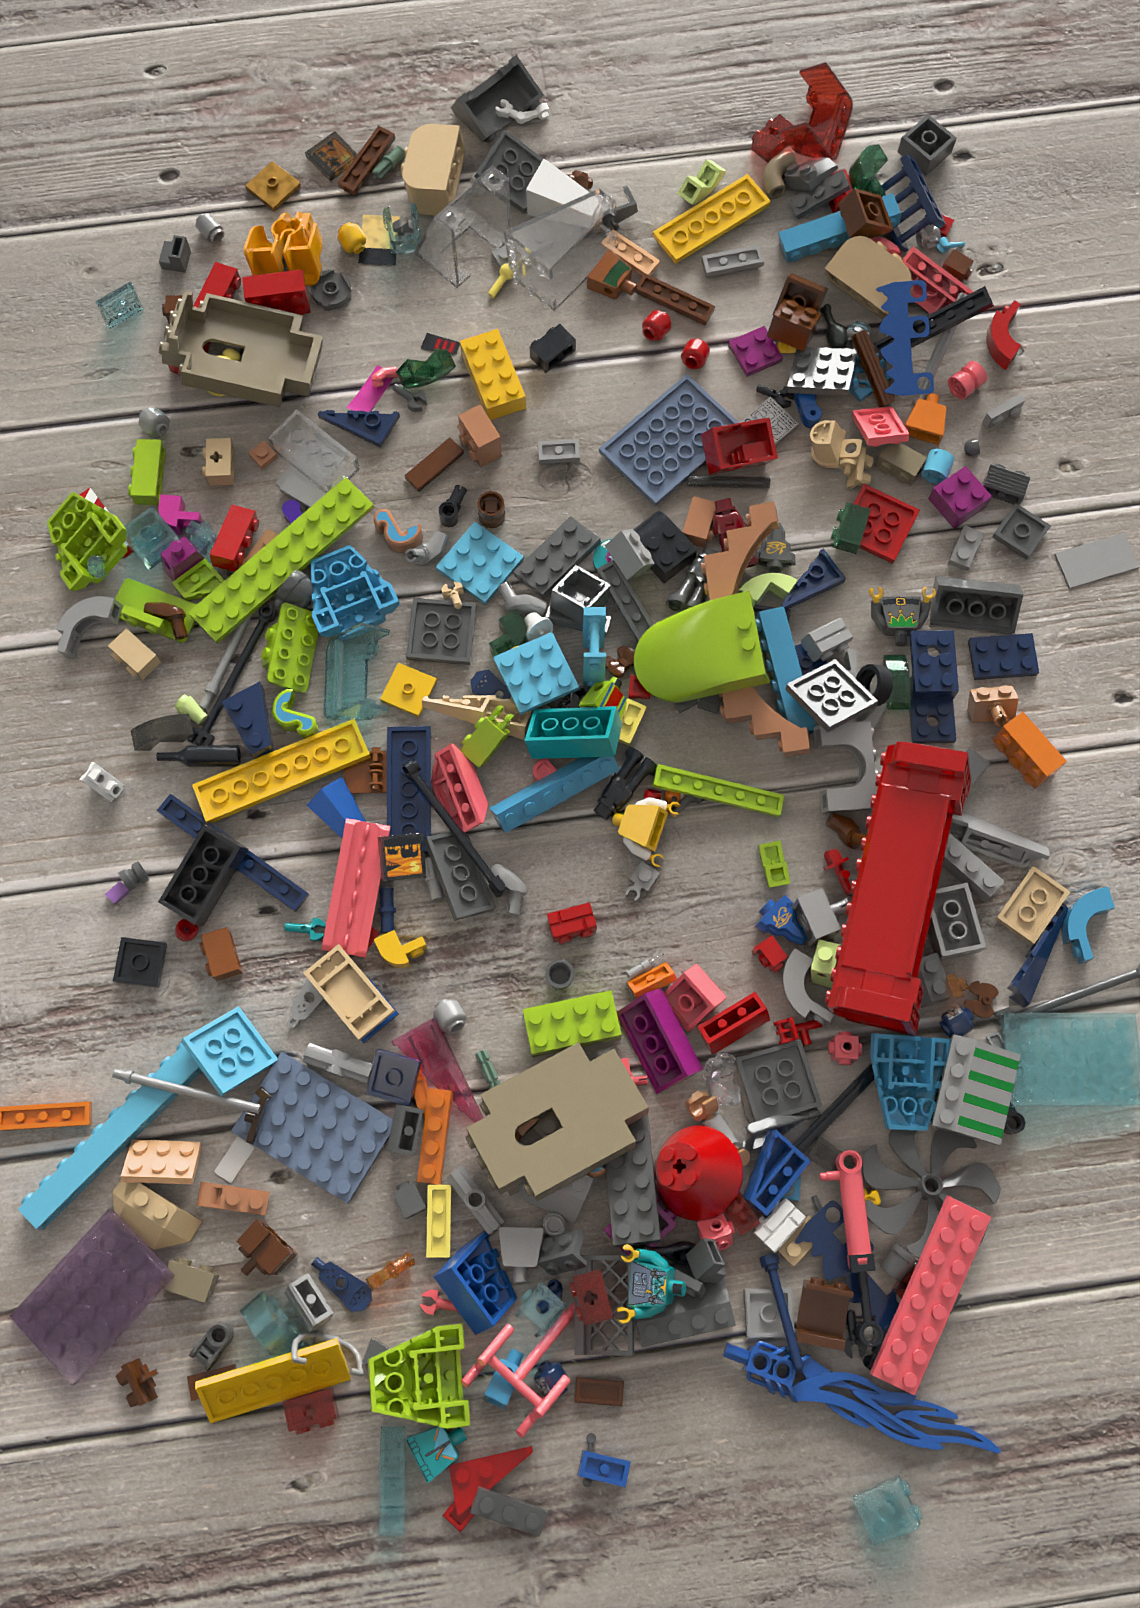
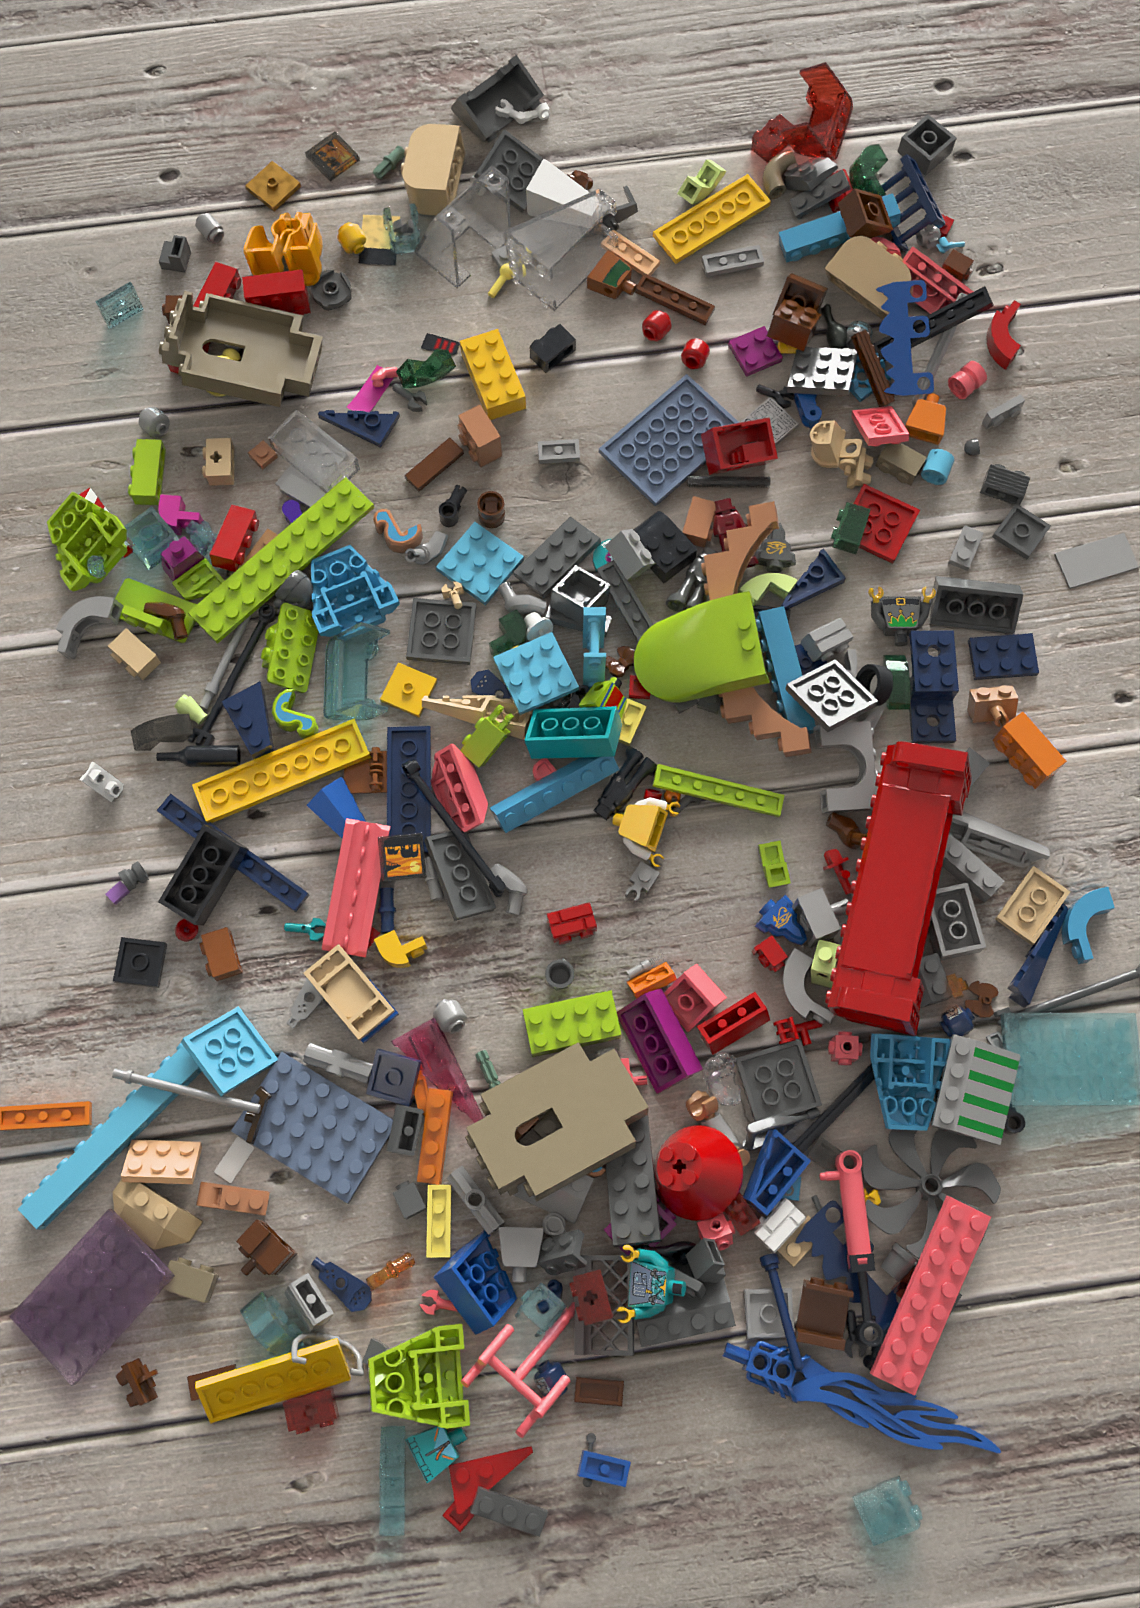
dark grey piece [189,1323,234,1371] -> none
reddish brown plate [337,126,395,196] -> none
dark azure torso [483,1349,524,1410] -> none
magenta brick [928,466,992,529] -> none

